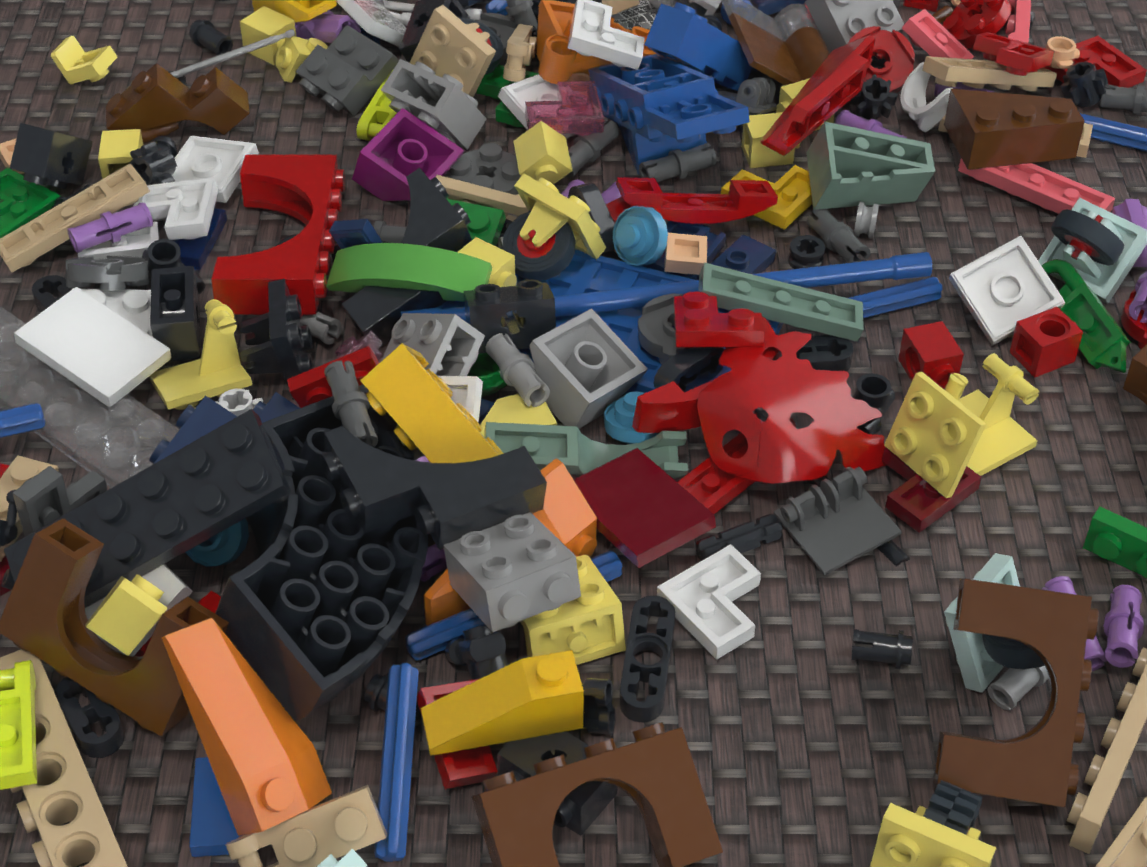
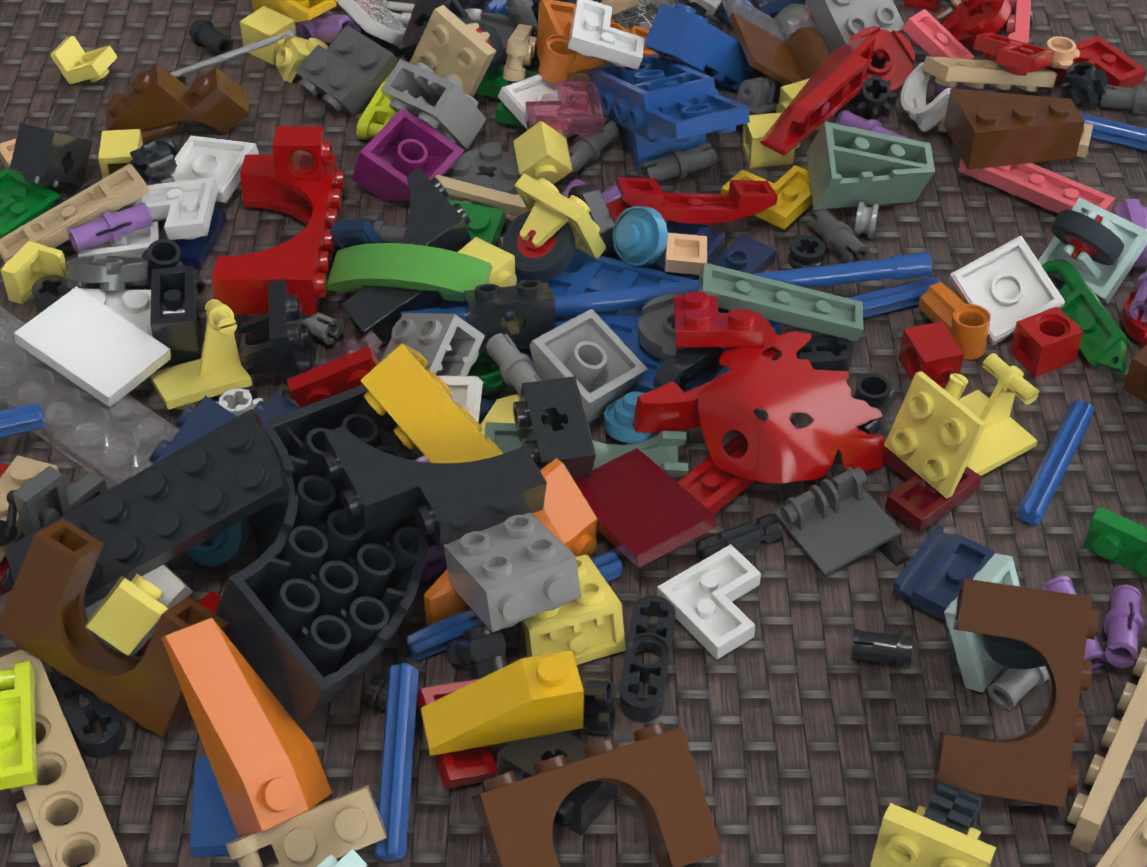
dark grey pin [324,361,378,447] -> none
none -> light yellow bracket [0,241,66,305]
none -> red brick [272,126,332,180]
none -> black brick [513,376,596,479]
none -> dark blue plate [892,524,999,621]
none -> orange piece [919,282,991,360]
none -> blue axle [1016,399,1094,526]

